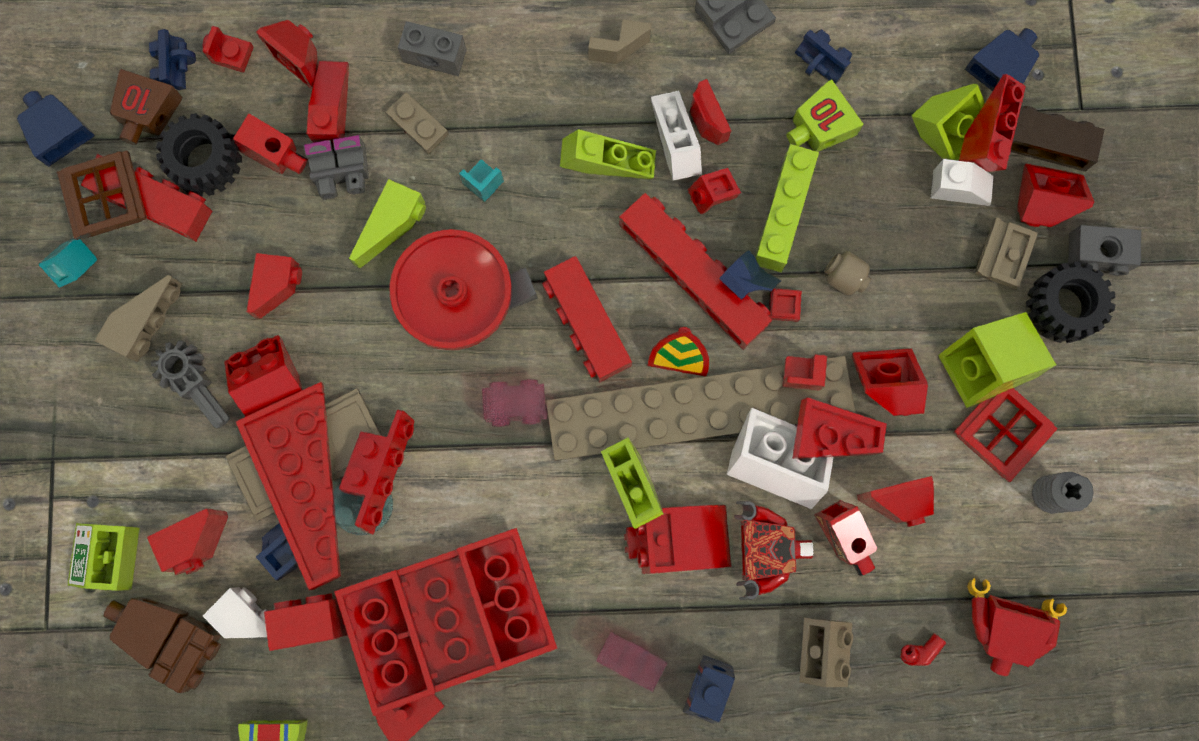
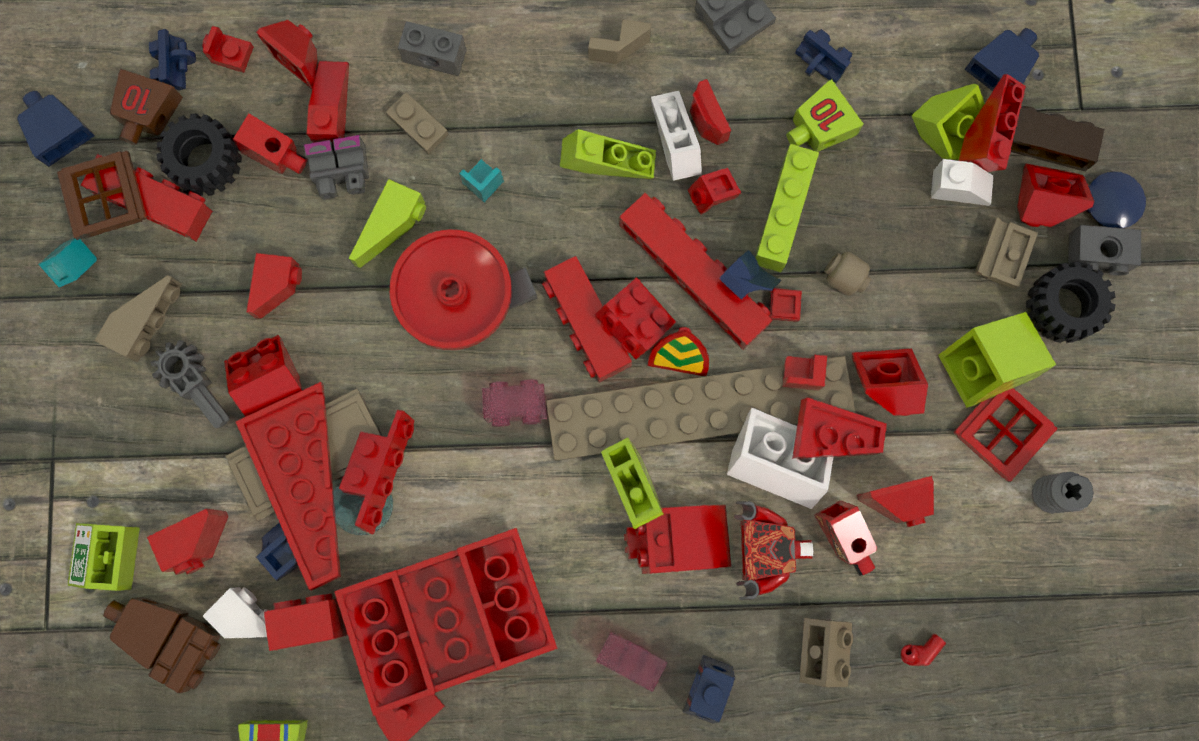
red torso [967,578,1067,676] -> none
none -> red plate [595,277,676,360]
none -> dark blue dish [1086,172,1146,228]

